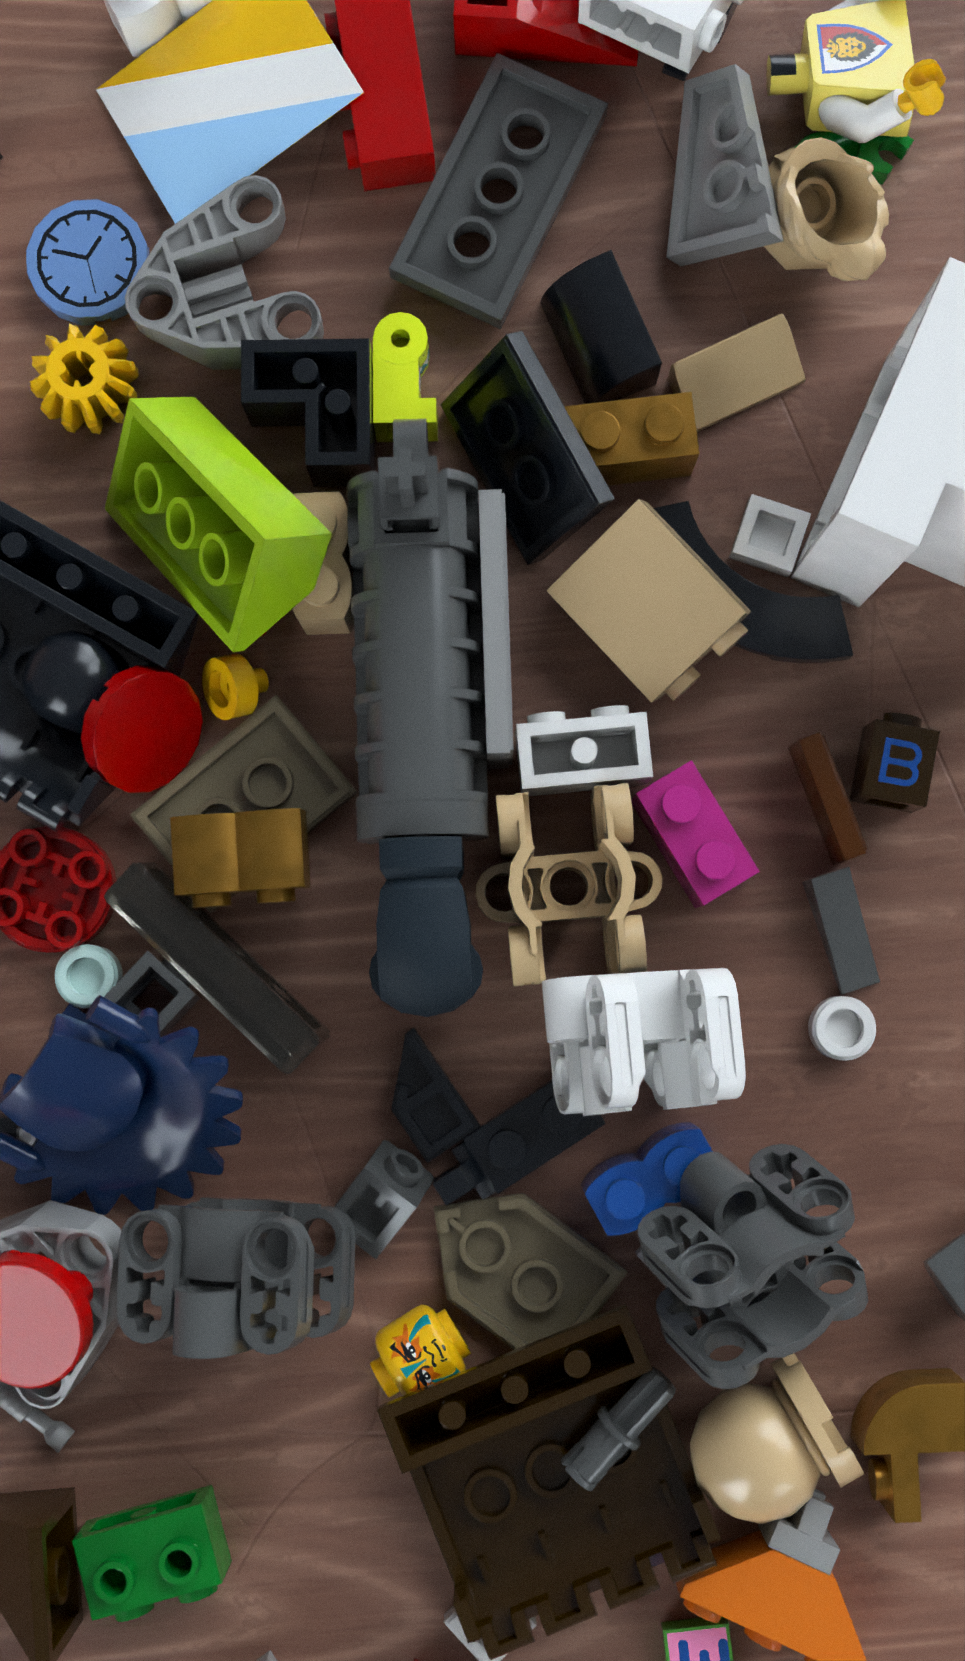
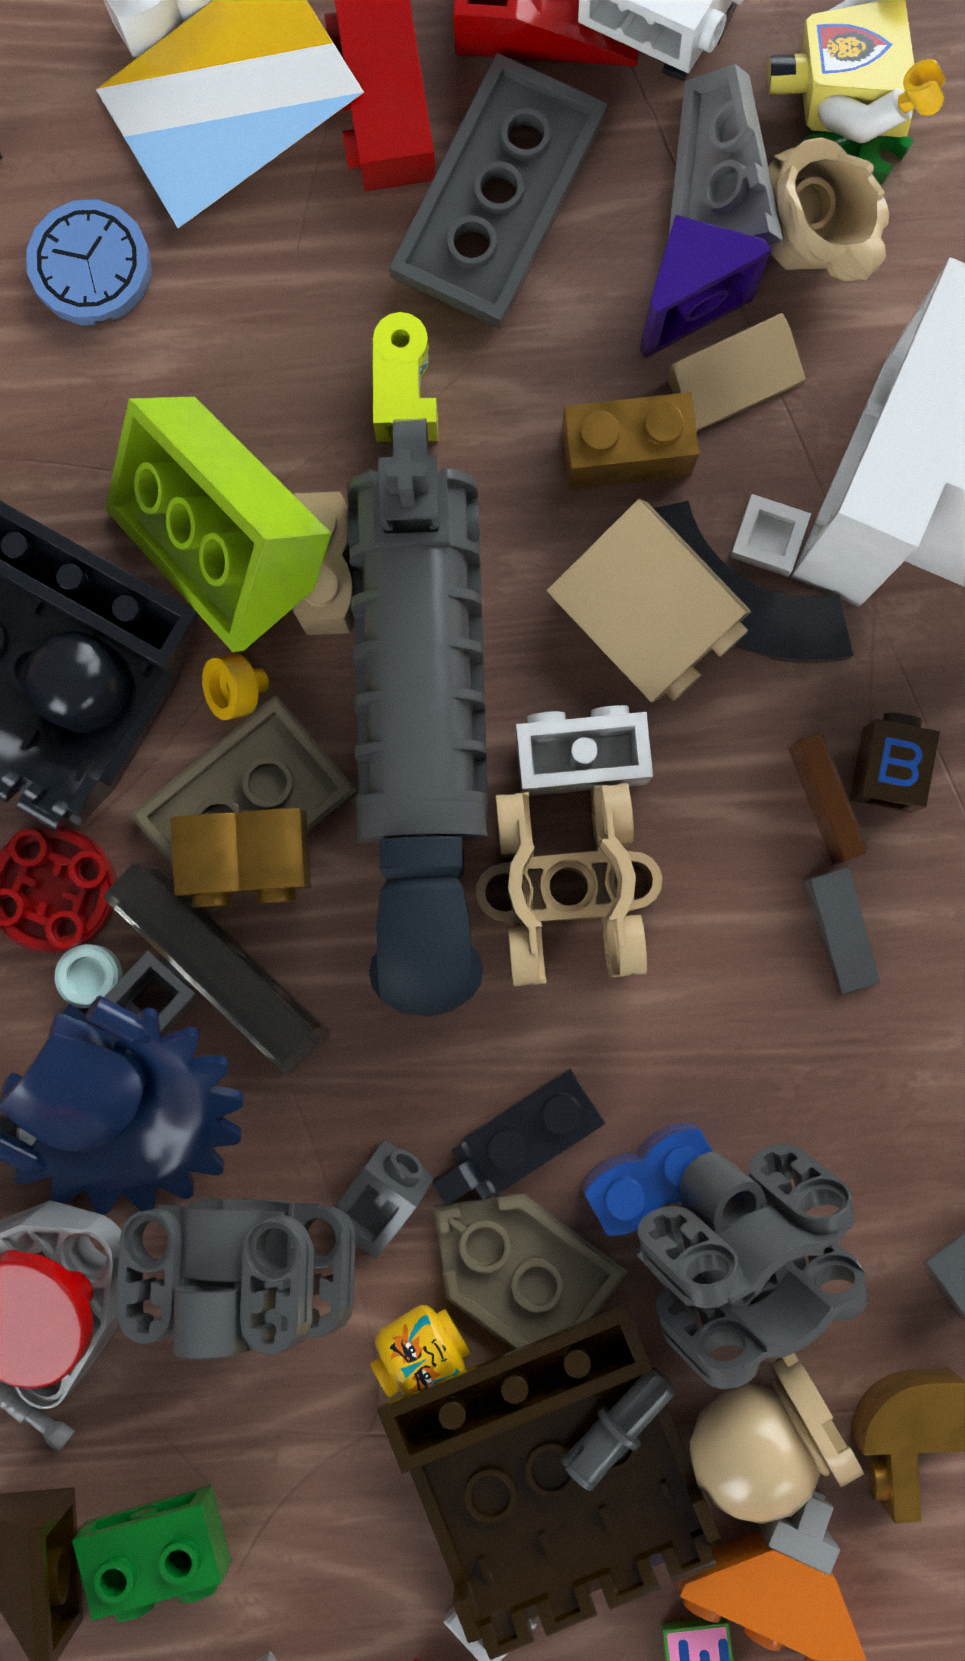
yellow gear [29,323,139,435] -> none
red tile [81,665,203,793] -> none
light grey connector [125,175,324,370] -> none
black brick [241,338,375,487] -> none
black tile [391,1027,481,1163] -> none
black tile [440,331,615,565] -> none
light grey tile [478,489,514,769] -> none
black brick [540,250,662,404] -> none
white piece [542,968,746,1116] -> none
dark pink brick [631,760,760,908] -> none
white tile [808,996,876,1061] -> none
none -> dark purple slope [640,215,771,358]

